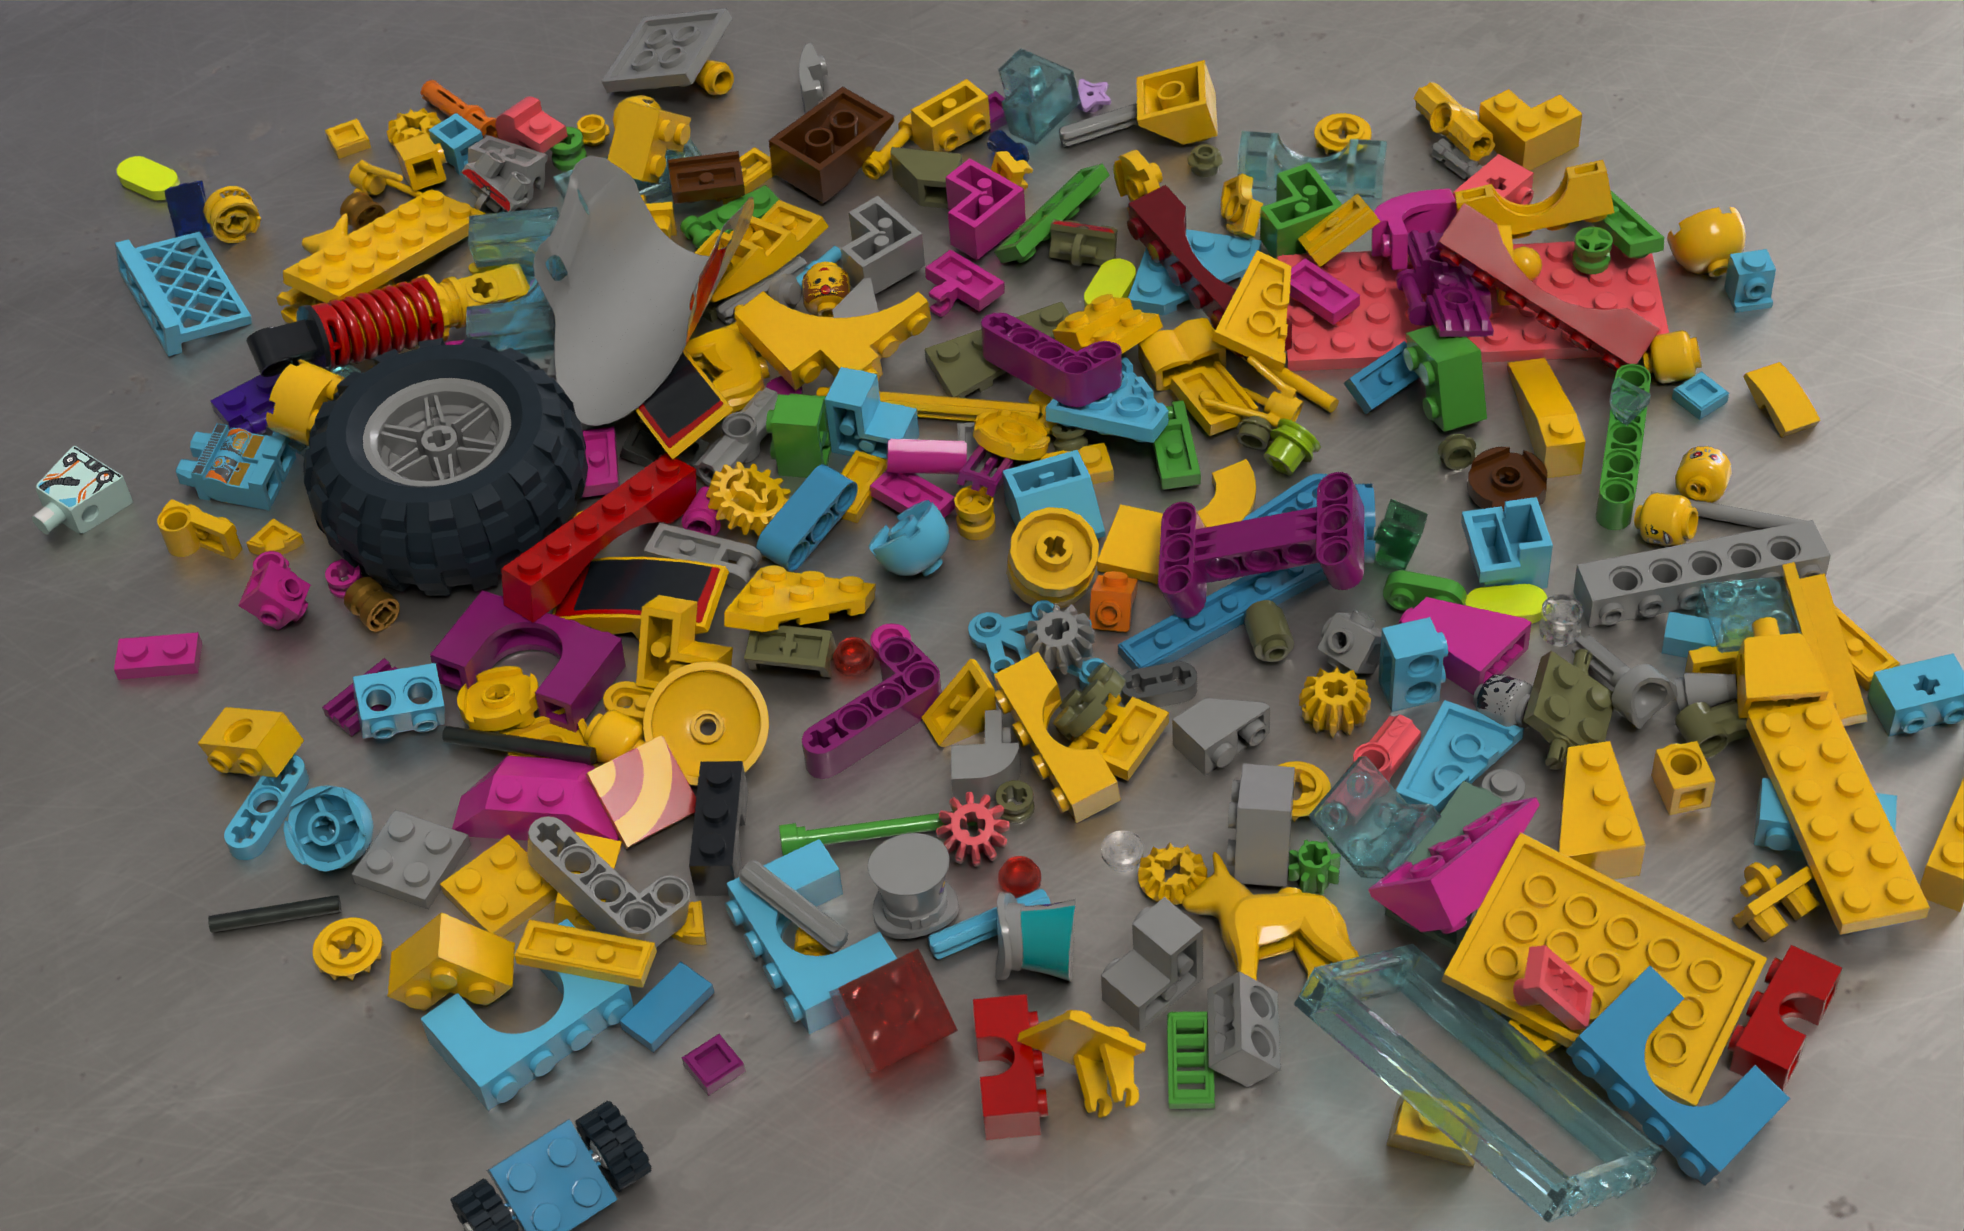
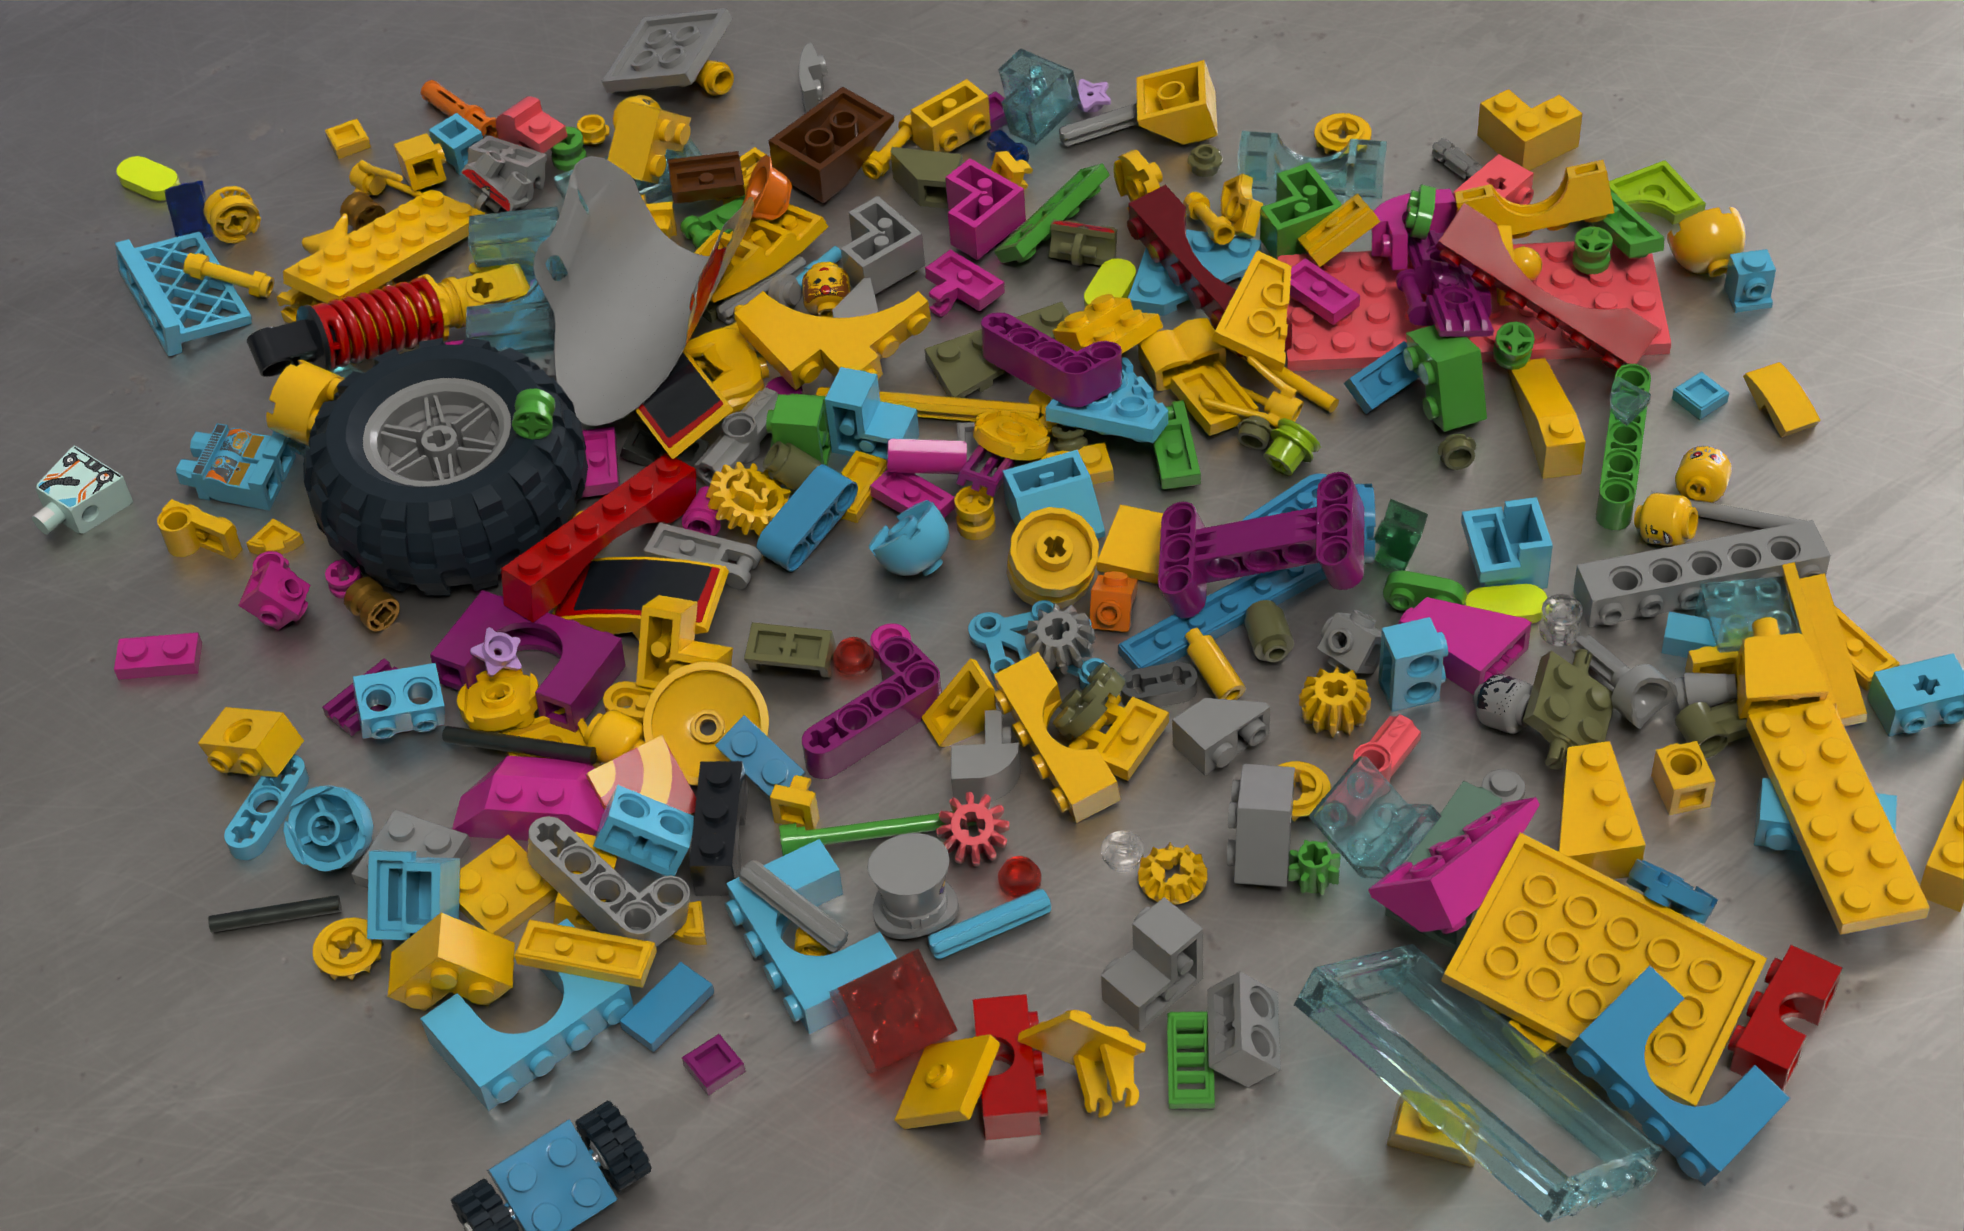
dark purple plate [210,374,281,435] -> none
yellow gear [386,108,441,146] -> none
yellow plate [724,565,876,632] -> none
olive bush [995,780,1034,823] -> none
hat [995,892,1076,982] -> none
yellow animal [1182,852,1364,1003] -> none
yellow tile [1198,459,1256,527] -> none
medium azure wing [1394,700,1524,817] -> none
yellow piece [1413,82,1495,161] -> none
reddish brown plate [1467,446,1548,512] -> none
coral tile [1513,945,1594,1030] -> none
yellow head [1643,330,1702,384] -> none
yellow hips [1731,862,1820,942] -> none
none -> yellow bar [183,253,274,298]
none -> medium azure plate [367,850,460,940]
none -> lavender plate [470,627,522,677]
none -> bright green wheel [512,389,556,439]
none -> medium azure brick [593,785,694,876]
none -> dark azure plate [715,715,806,798]
none -> orange piece [741,155,792,221]
none -> olive brick [763,441,821,492]
none -> yellow tile [770,775,820,830]
none -> yellow plate [894,1034,1000,1129]
none -> yellow bar [1183,192,1235,245]
none -> yellow cylinder [1185,628,1246,700]
none -> bright green plate [1405,184,1436,240]
none -> bright green wheel [1493,322,1535,370]
none -> lime tile [1609,160,1706,225]
none -> dark azure plate [1626,859,1718,924]

